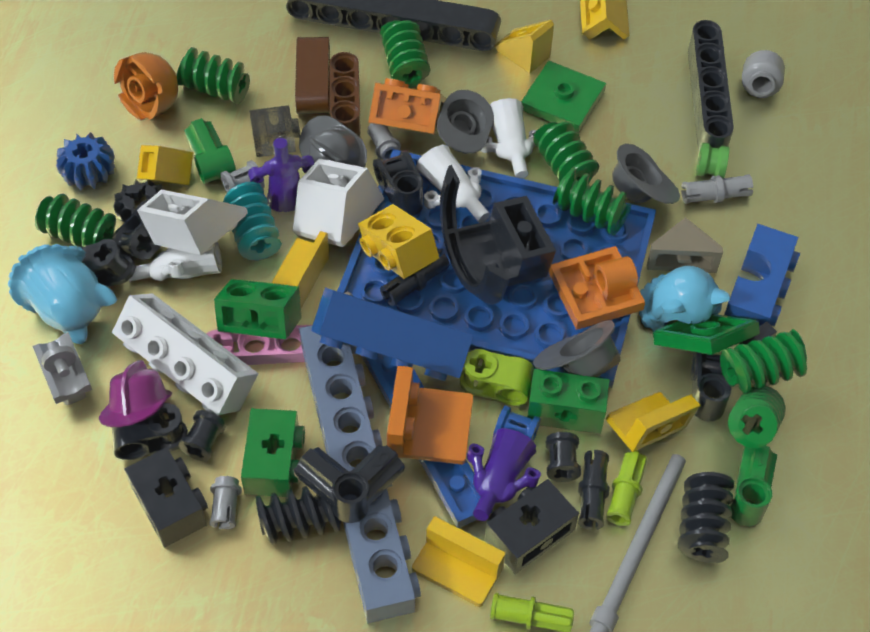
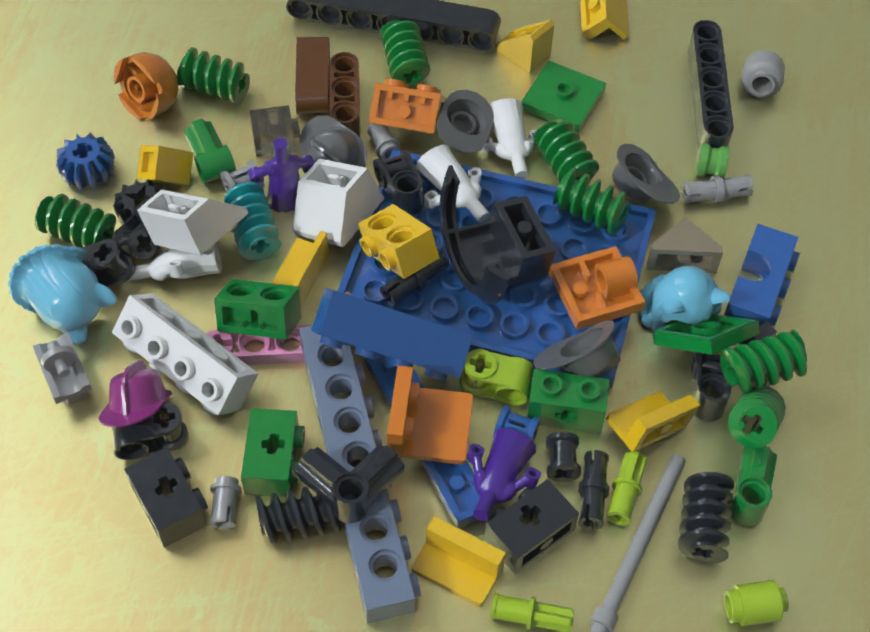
black bush [179,410,226,461] -> none
none -> lime brick [724,580,789,626]

